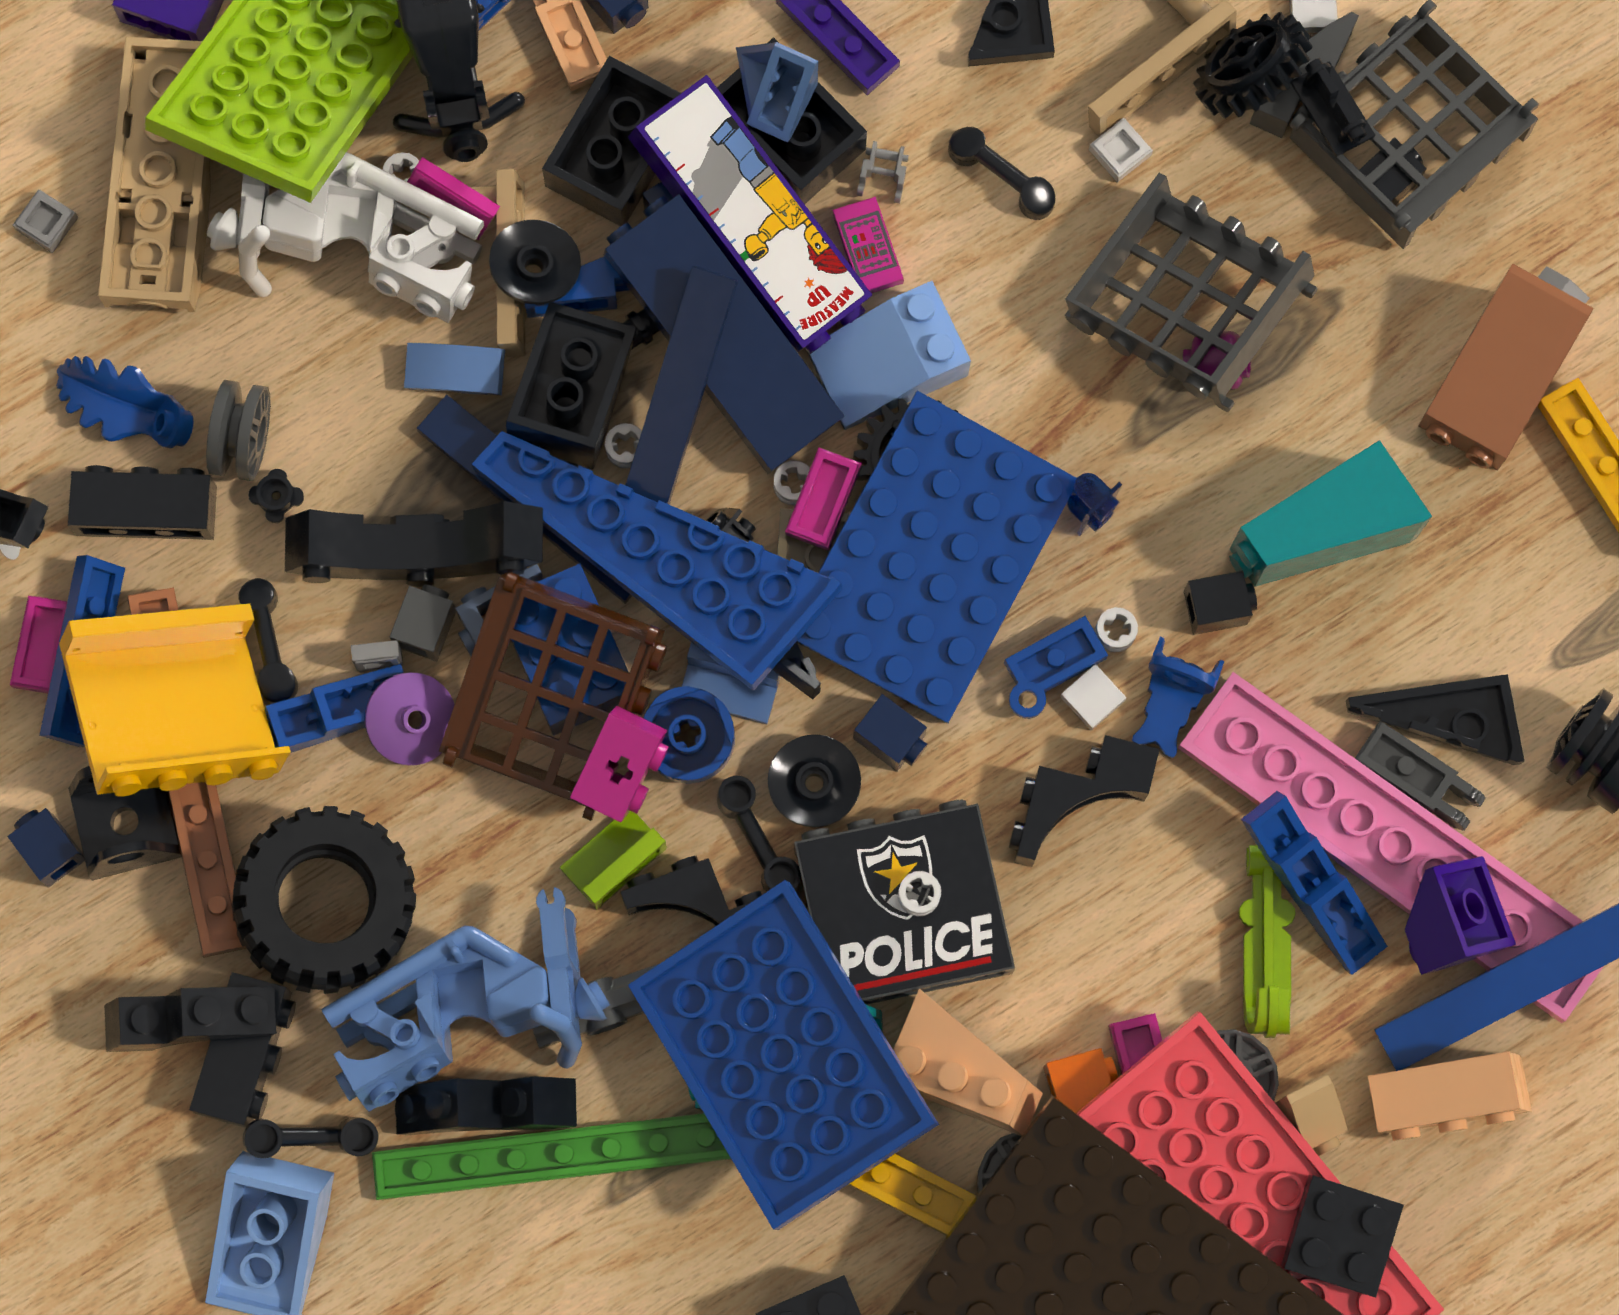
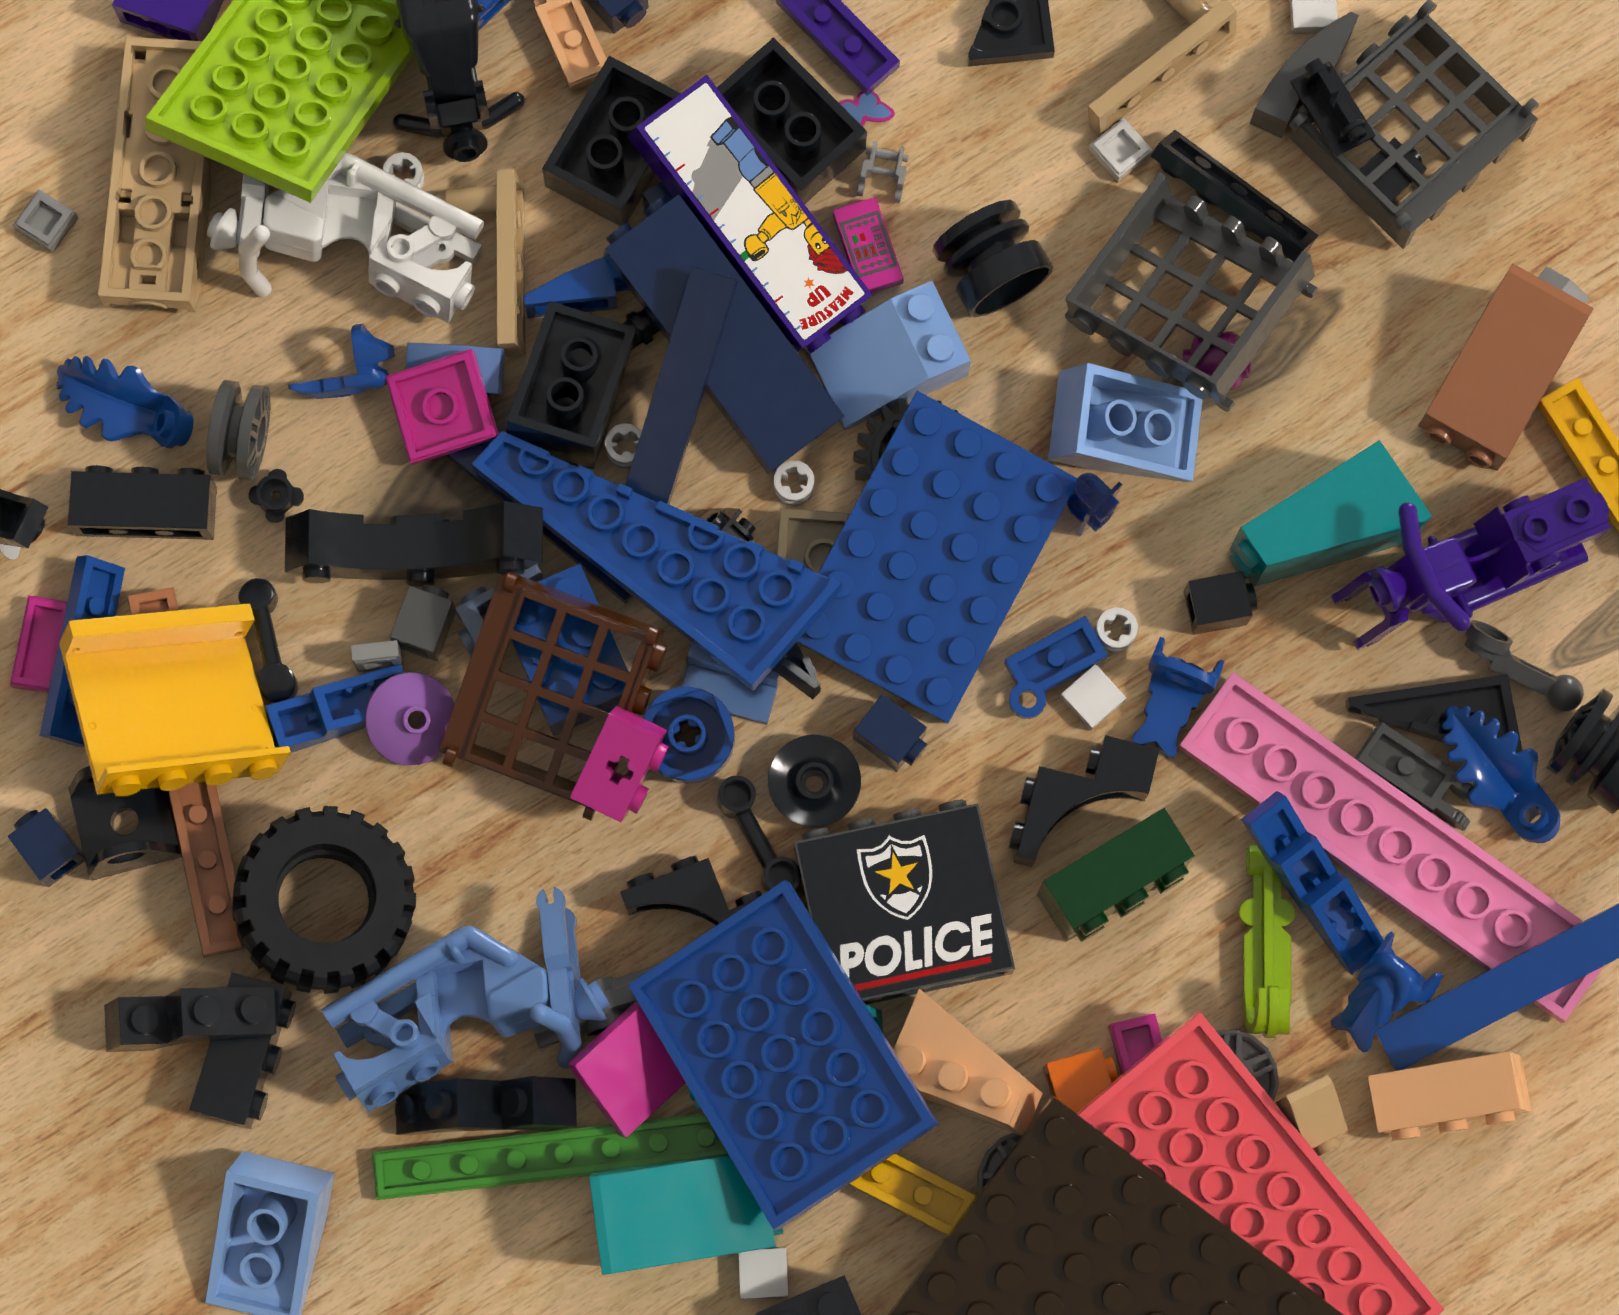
black bar [243,1117,378,1158] -> none
dark pink tile [407,157,500,240] -> none
black dish [489,220,581,305] -> none
lime panel [560,811,667,910] -> none
medium blue slope [736,42,819,142] -> none
dark pink tile [785,447,862,551] -> none
white bush [898,871,941,916] -> none
black bar [948,127,1055,220] -> none
black gear [1193,12,1313,119] -> none
black plate [1281,1174,1404,1298] -> none
dark purple slope [1405,856,1516,975] -> none
none -> blue hair [288,323,395,399]
none -> dark pink tile [385,349,499,465]
none -> dark pink tile [567,1002,686,1138]
none -> teal slope [589,1153,783,1275]
none -> white tile [738,1248,788,1299]
none -> medium blue sticker [840,91,895,126]
none -> black wheel [933,199,1053,317]
none -> dark green brick [1037,808,1195,942]
none -> light blue slope [1048,363,1203,482]
none -> black plate [1151,130,1319,262]
none -> dark purple piece [1331,478,1611,650]
none -> blue hair [1331,931,1443,1052]
none -> blue plant [1442,706,1560,843]
none -> dark grey piece [1465,620,1584,712]

